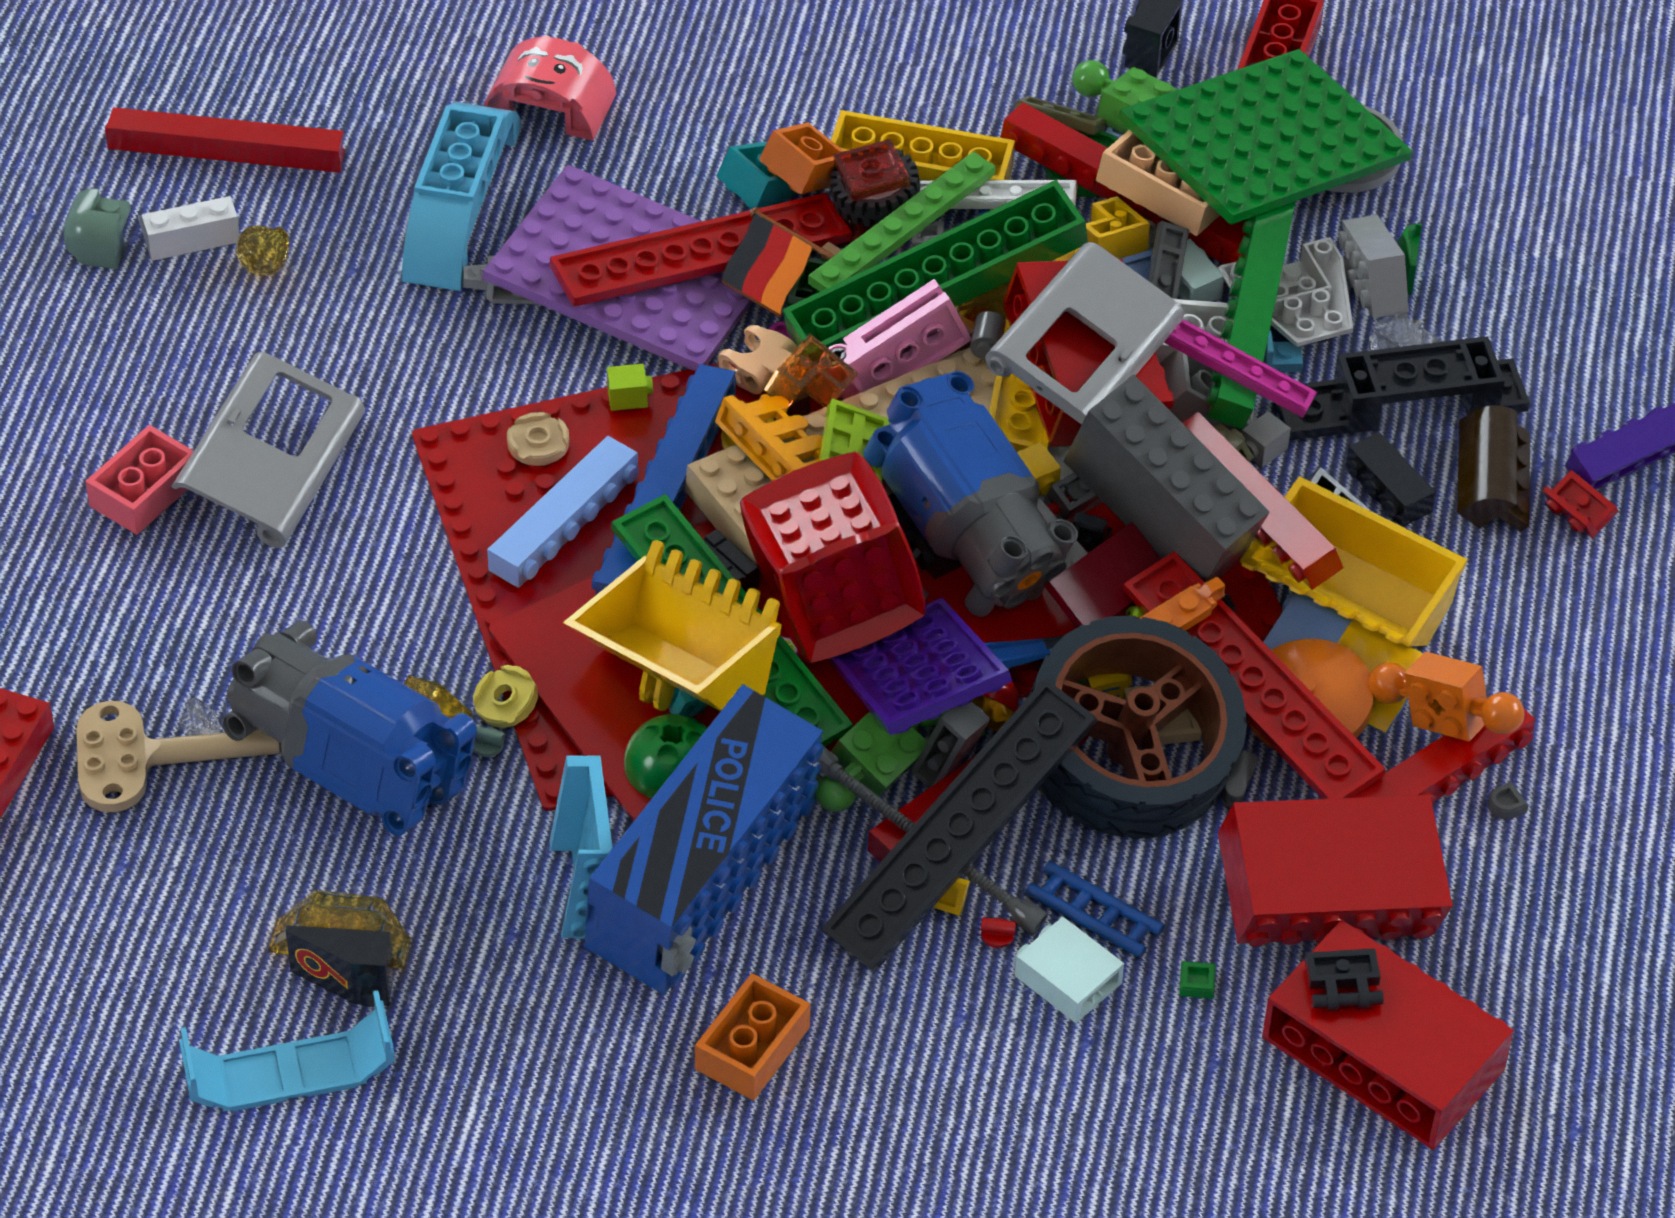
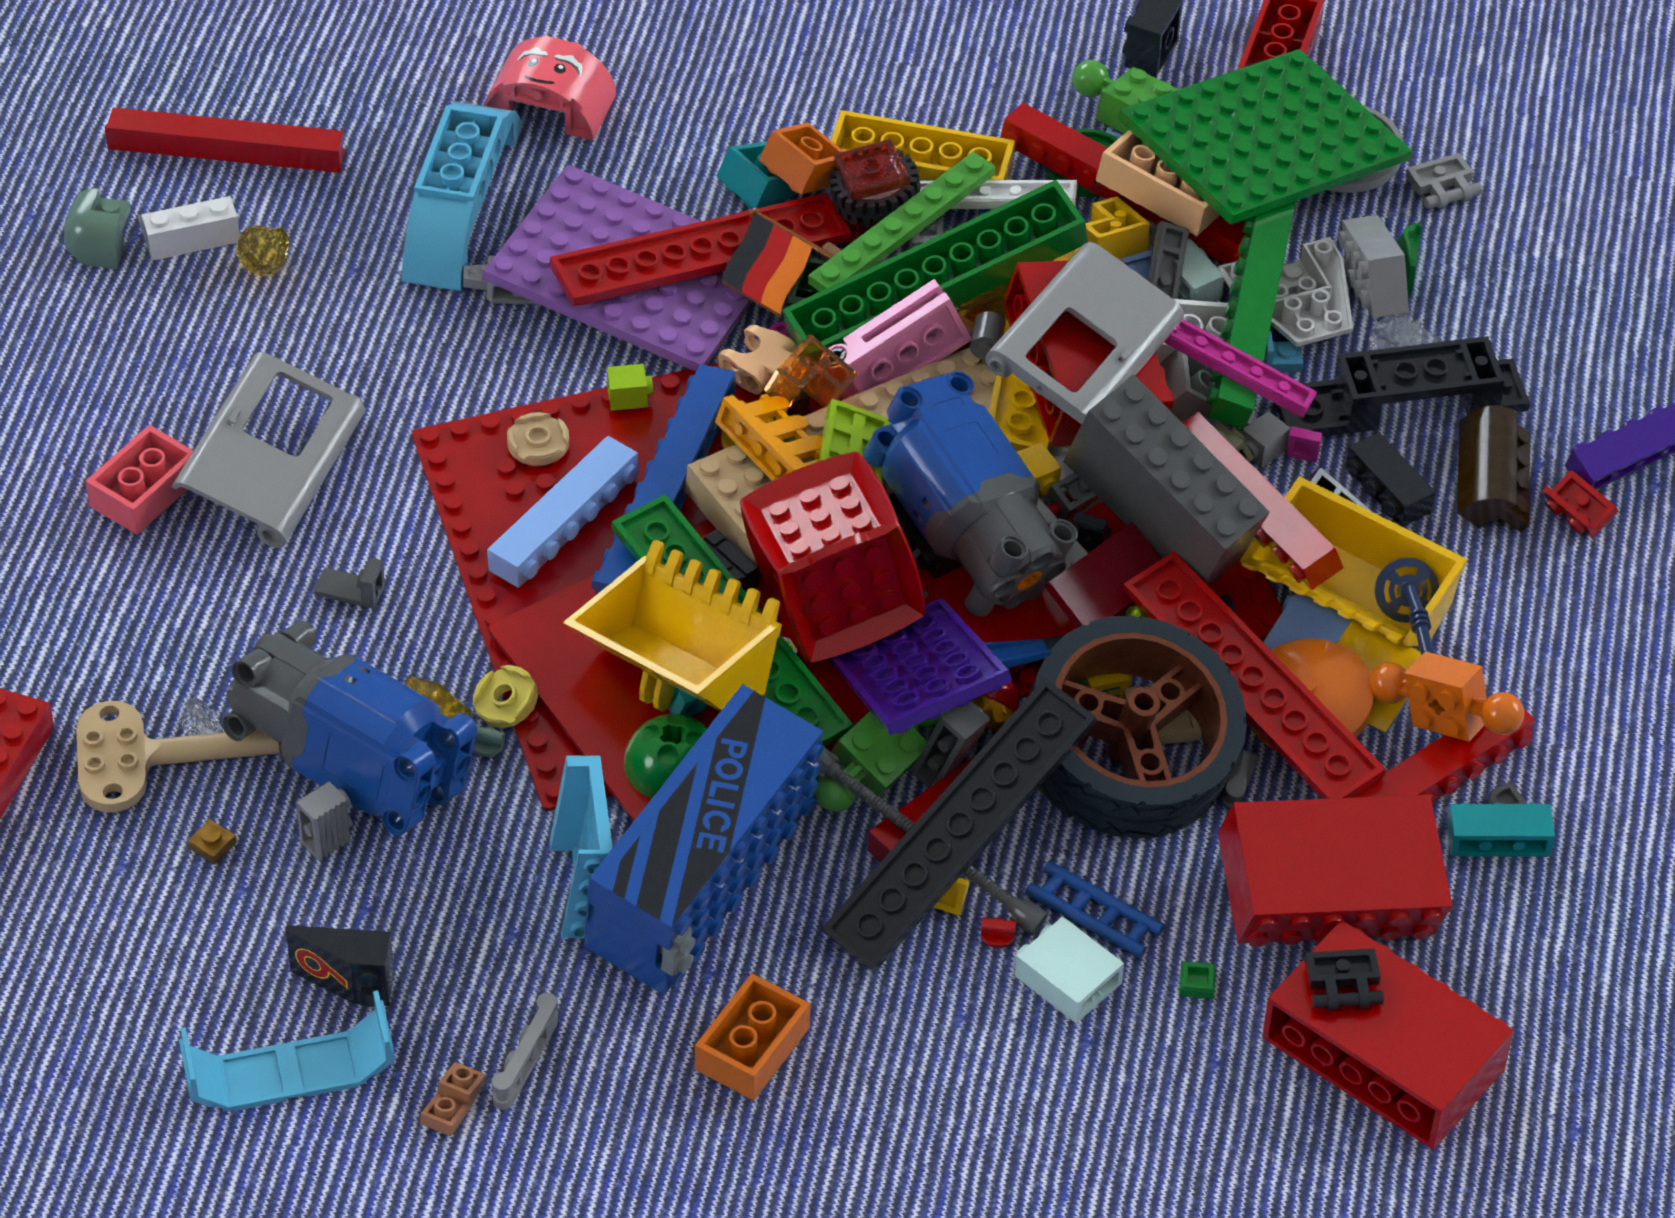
clear yellow wedge [268,890,411,969] -> none
olive tile [1014,96,1107,135] -> none
orange hinge [1139,577,1225,631] -> none
none -> pearl gold plate [188,819,237,865]
none -> light grey brick [295,782,353,861]
none -> dark grey bracket [314,558,385,609]
none -> nougat slope [420,1062,486,1136]
none -> light grey plate [492,993,558,1110]
none -> dark pink plate [1286,426,1322,463]
none -> dark blue dish [1374,558,1439,655]
none -> light grey plate [1406,153,1482,209]
none -> teal brick [1446,803,1555,857]

